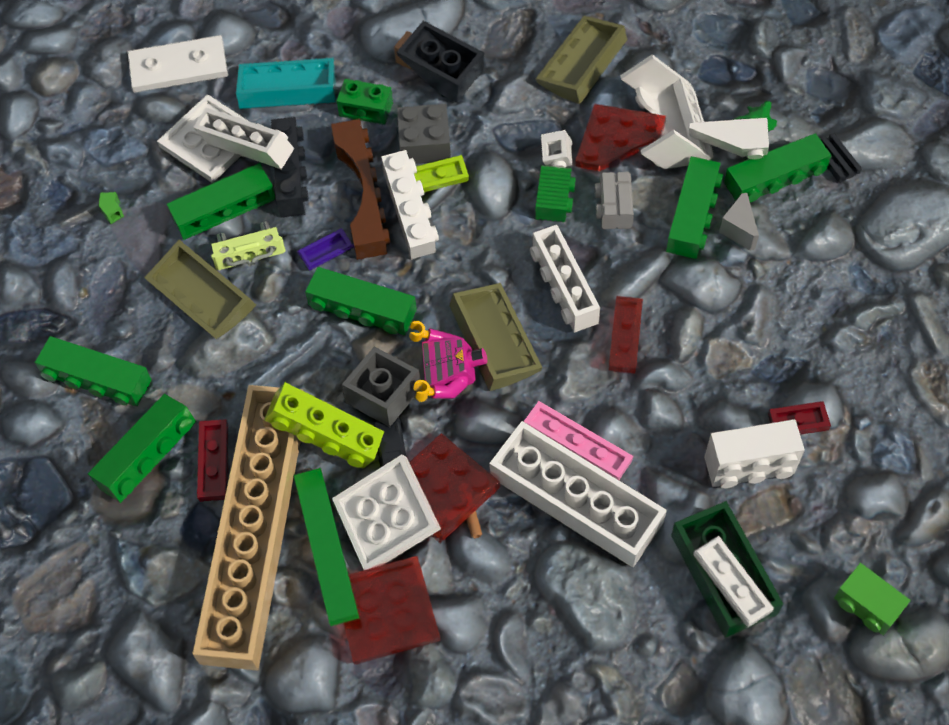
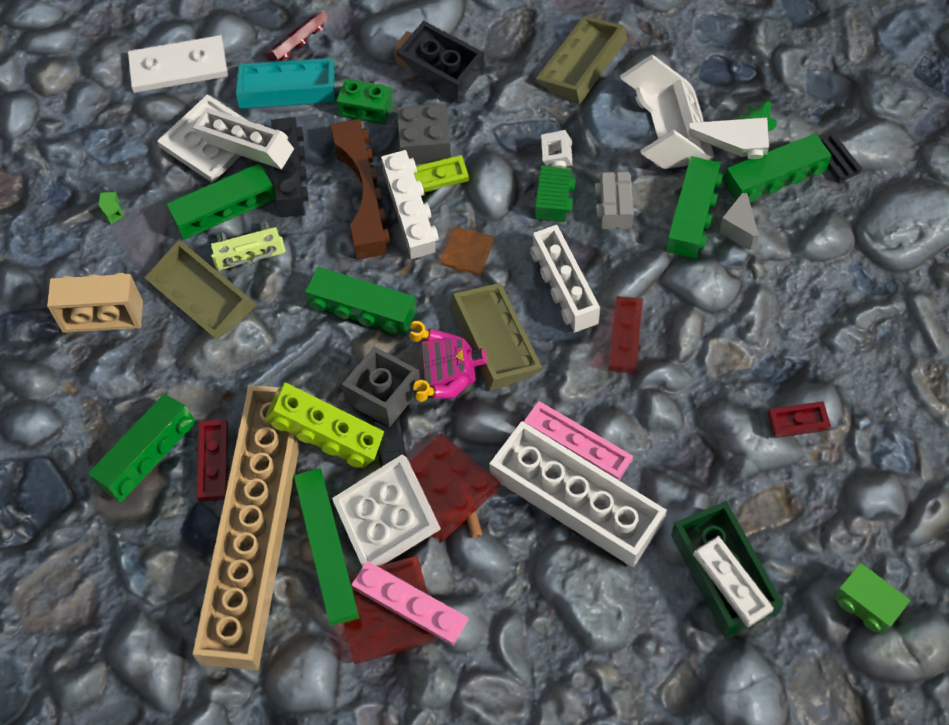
green brick [34,336,152,407] -> none
dark purple tile [297,228,354,271] -> none
clear red plate [575,104,666,171] -> none
white brick [704,419,805,488] -> none
none -> tan brick [47,273,143,333]
none -> plate [264,10,329,62]
none -> bright pink plate [351,561,468,646]
none -> clear orange piece [440,226,495,276]

